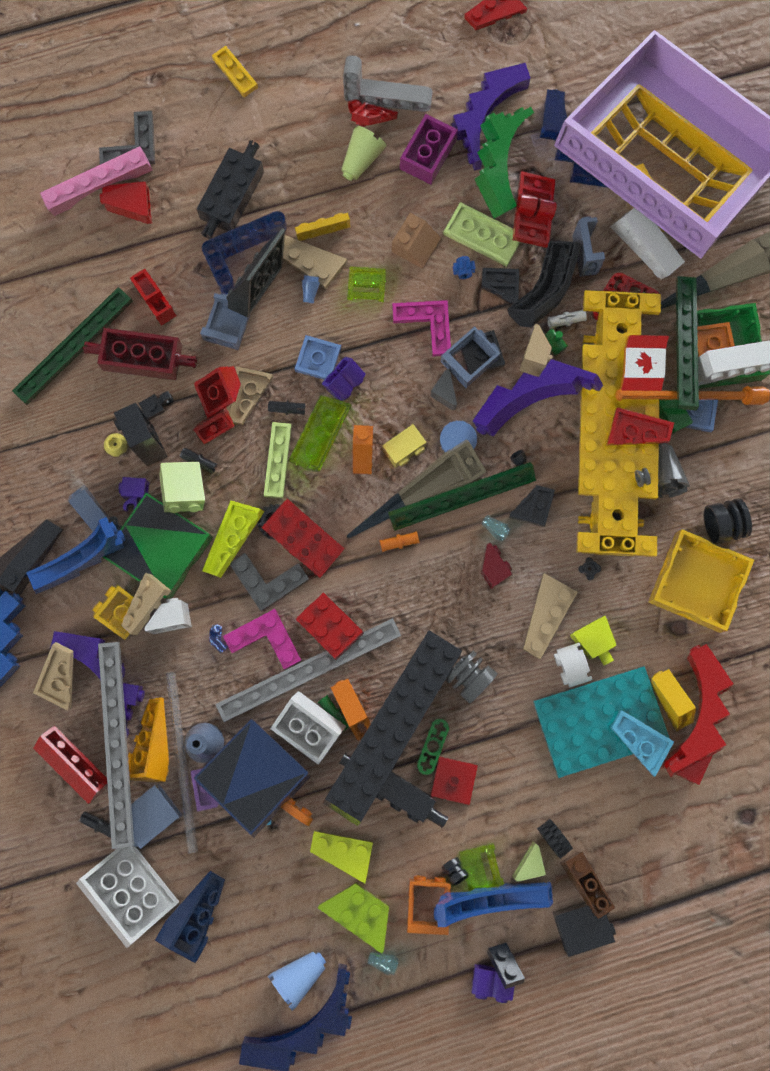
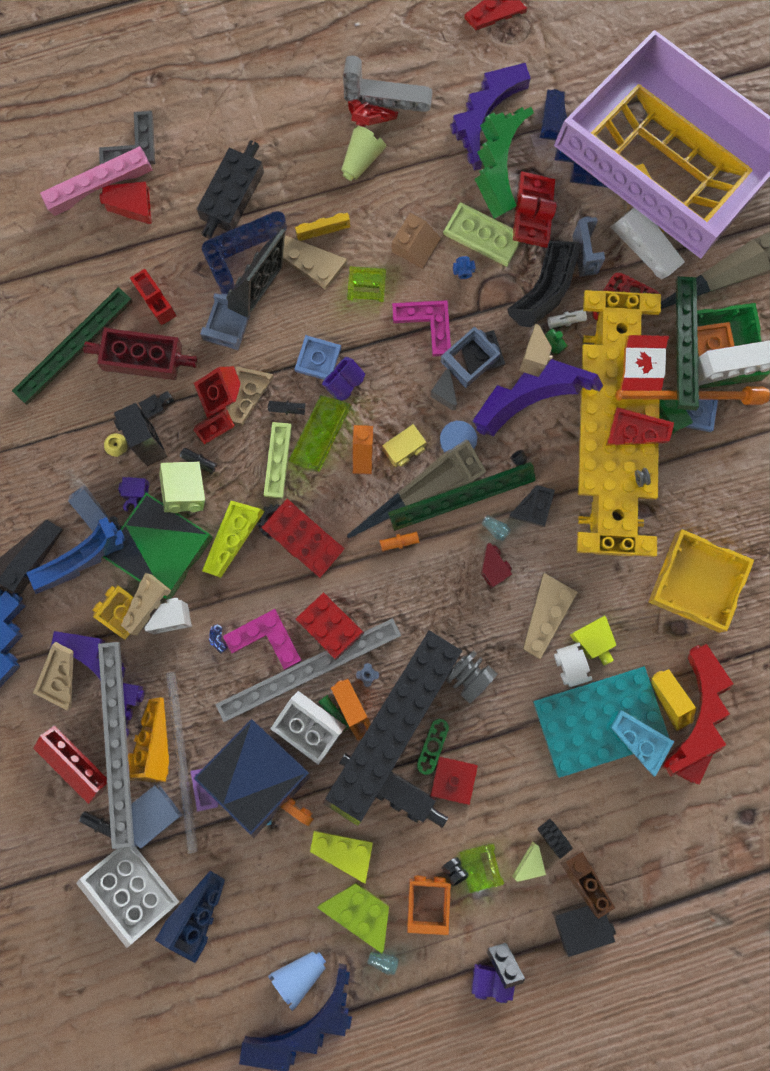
sand blue cone [185,723,224,763] -> none
yellow plate [212,46,258,98] -> none
dark grey plate [230,553,309,612] -> none
medium blue cone [302,275,320,303] -> none
magenta brick [400,114,458,185] -> none
blue arch [434,882,553,927] -> none
black wing [481,268,519,305] -> none
black plate [578,557,601,580] -> none
dark grey cone [658,443,690,498] -> none
black wheel [703,498,752,545] -> none
none -> sand blue plate [356,663,379,687]

